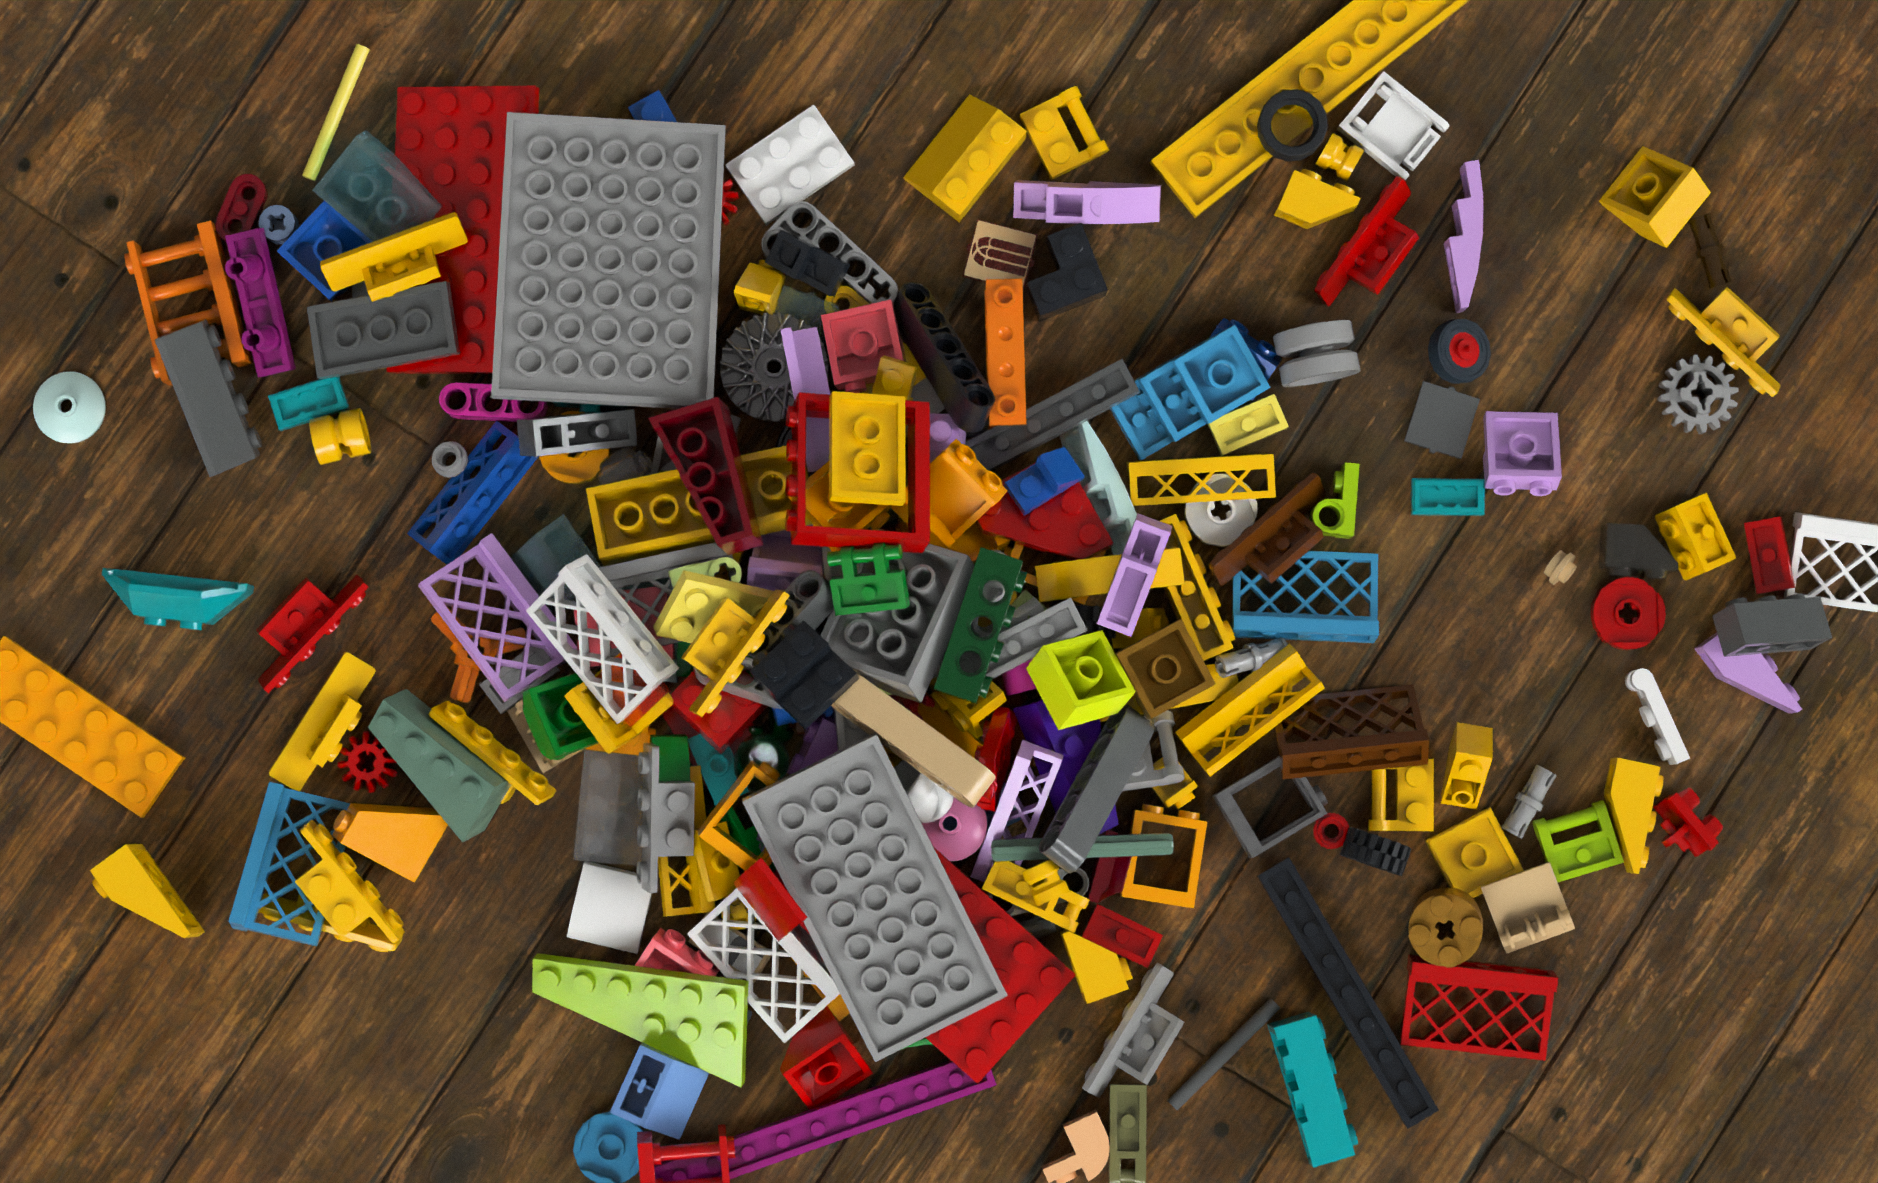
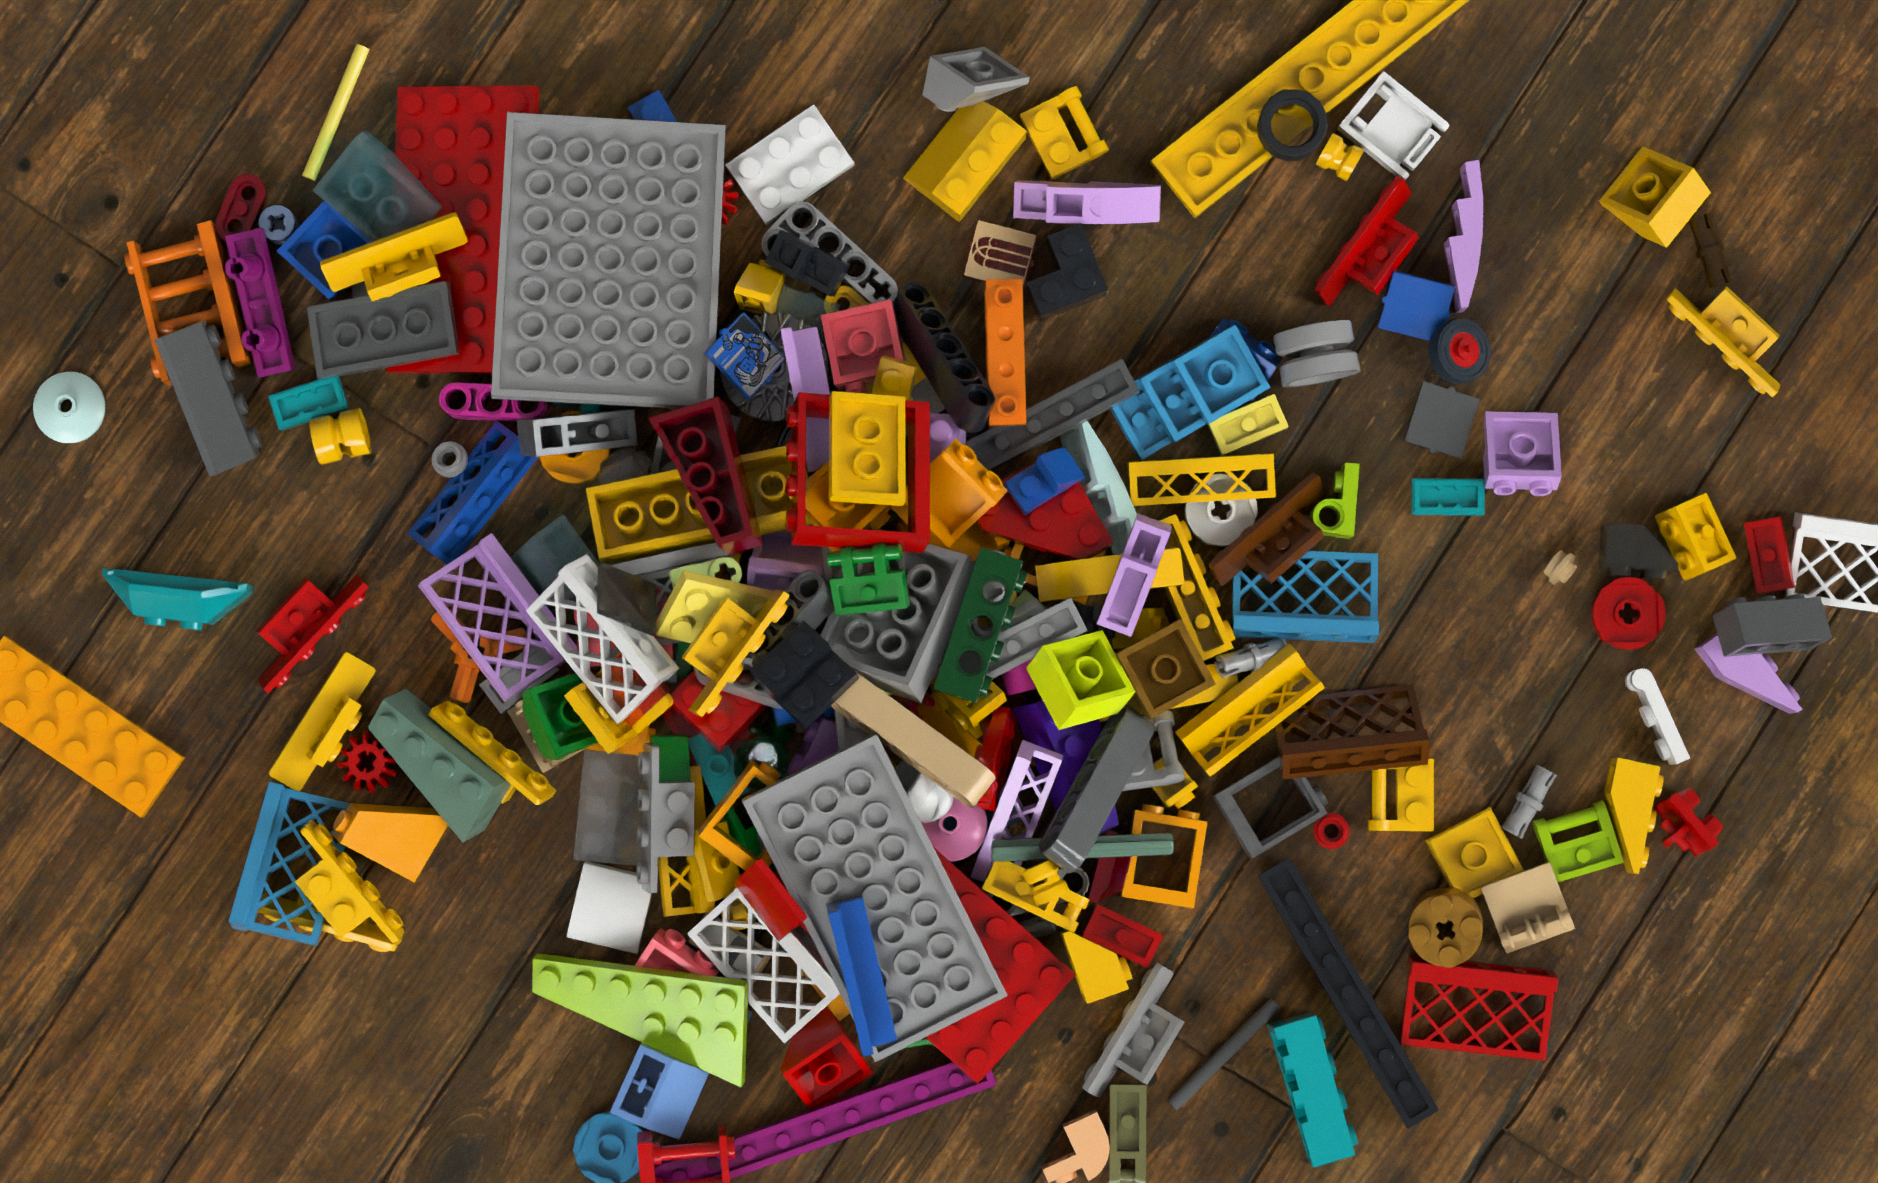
yellow slope [90,844,205,938] -> none
yellow slope [1274,169,1361,229] -> none
black tyre [1340,827,1412,876] -> none
yellow slope [1441,722,1493,810] -> none
light grey gear [1657,355,1739,434] -> none
none -> clear smoke piece [594,562,659,636]
none -> piece [704,312,786,400]
none -> blue fence [826,895,897,1057]
none -> light grey slope [922,47,1030,112]
none -> blue piece [1378,270,1455,341]

